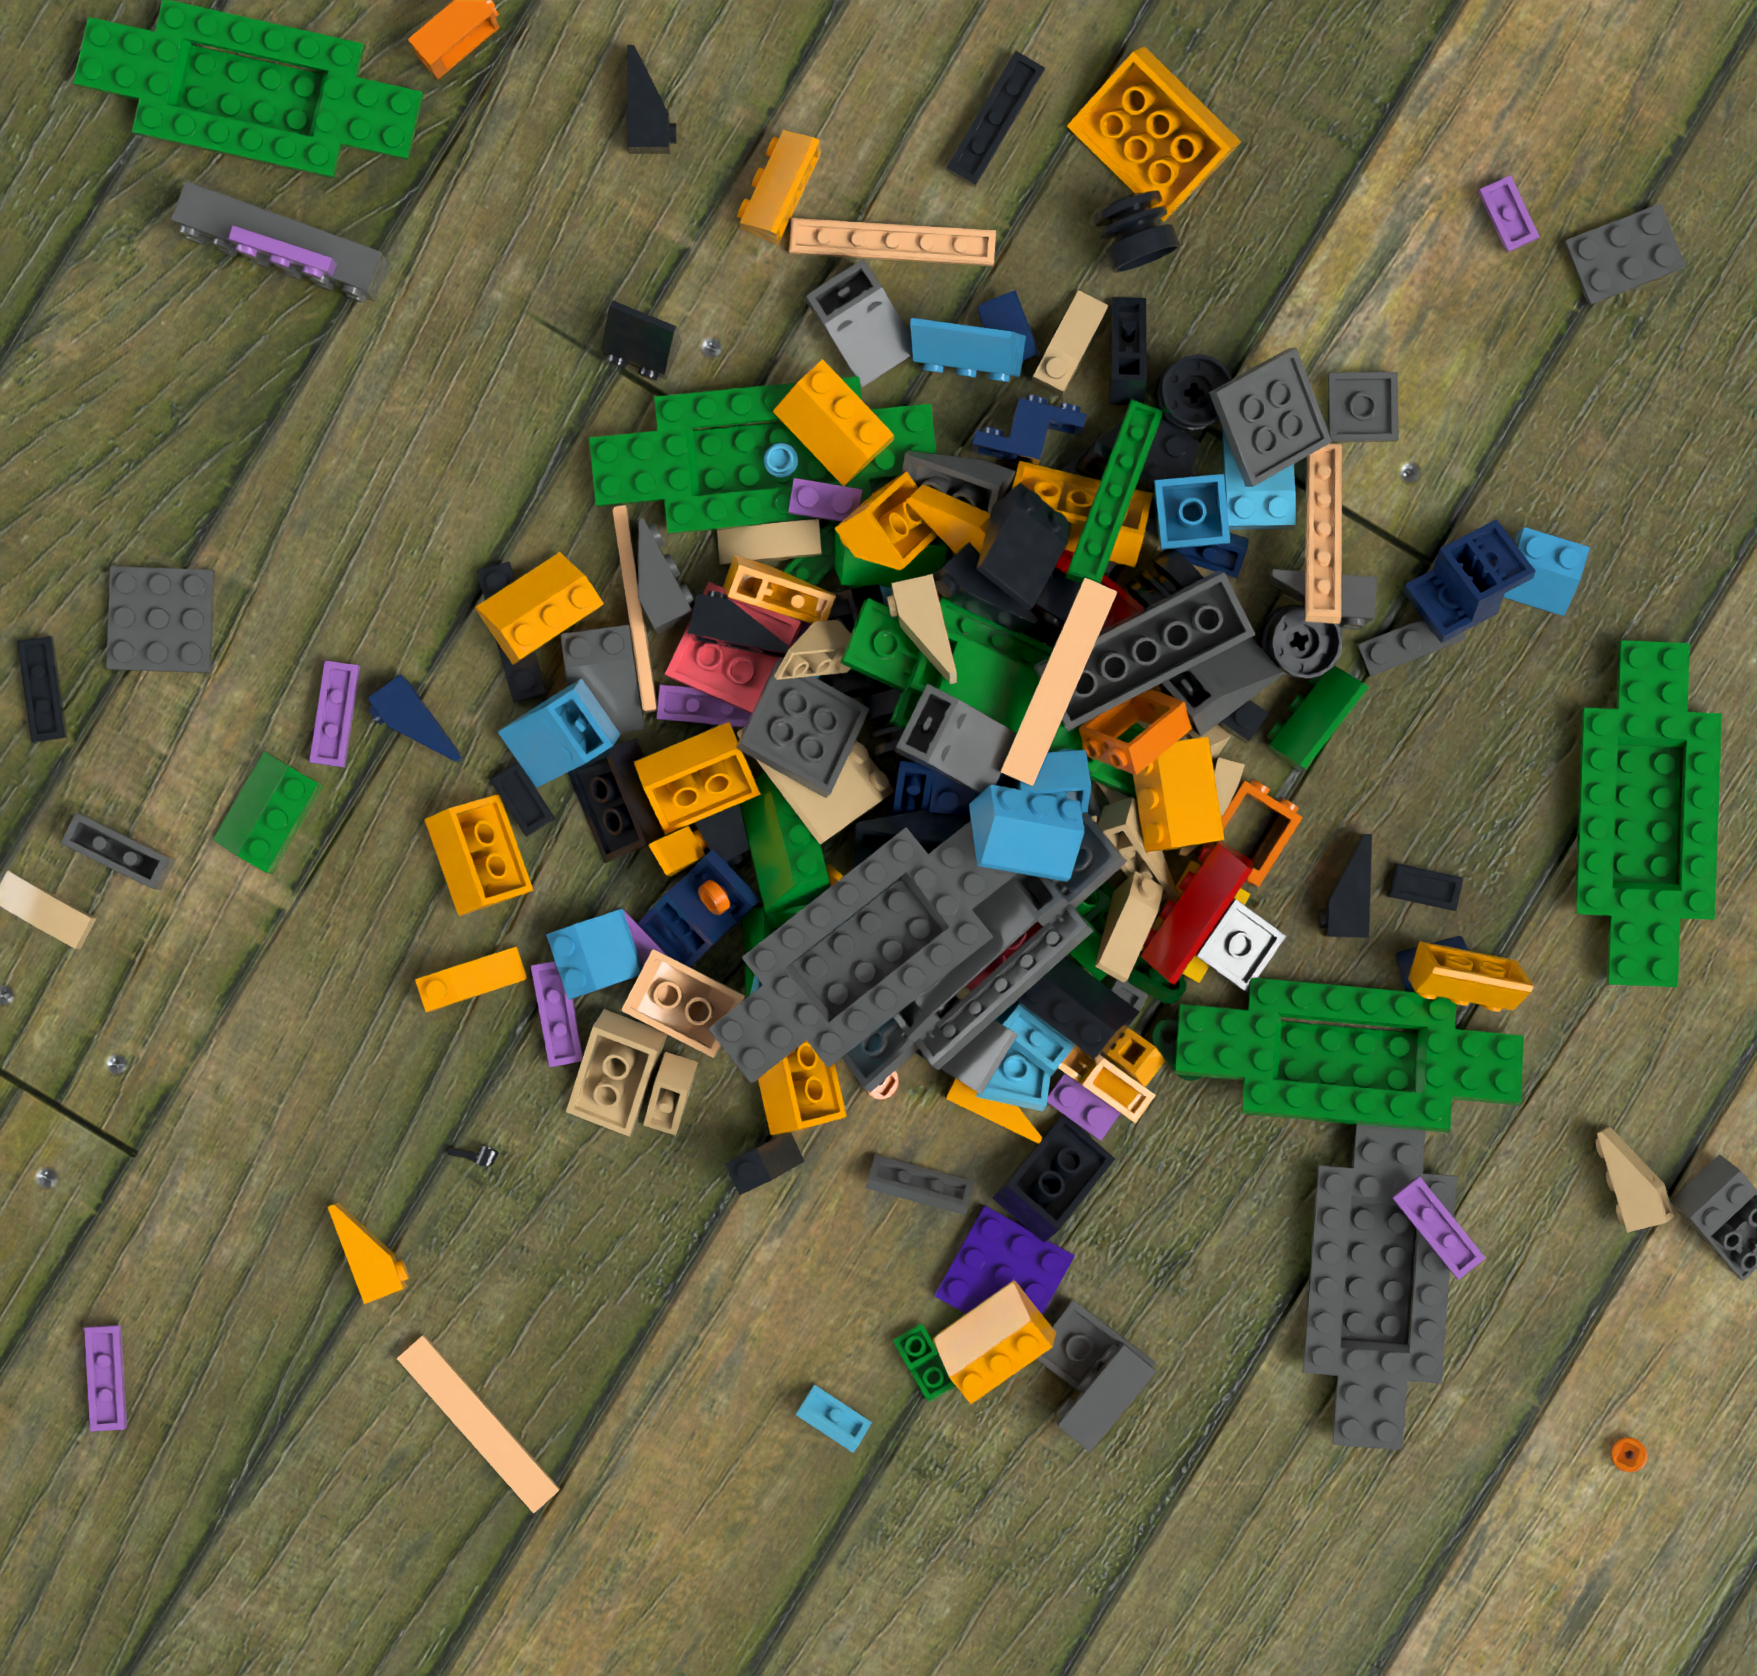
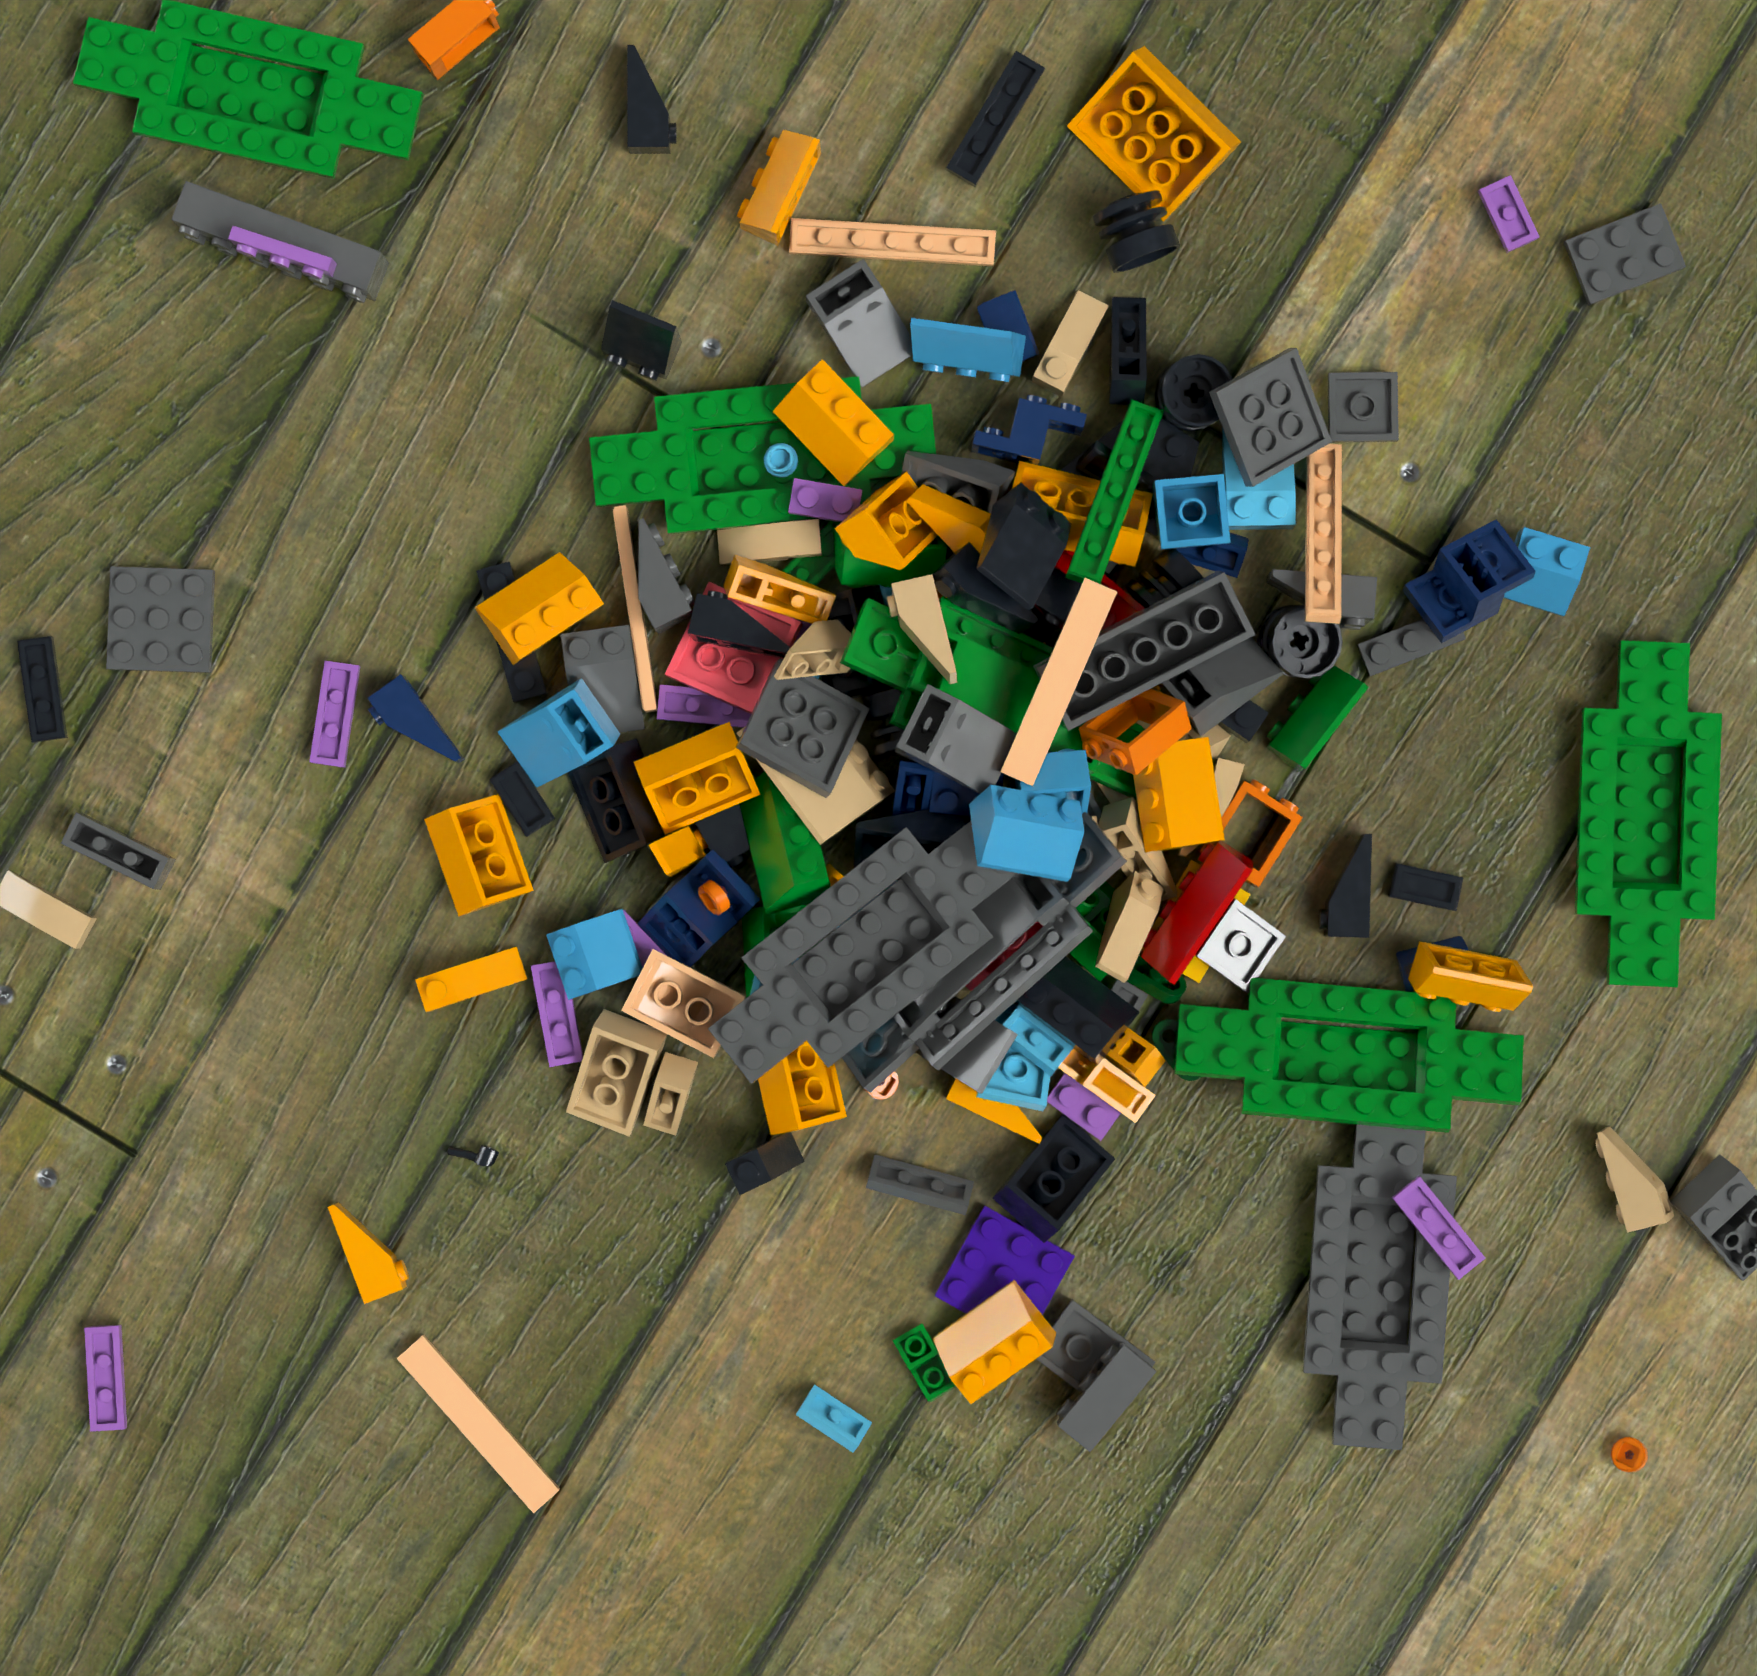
green slope [213,751,324,874] -> none

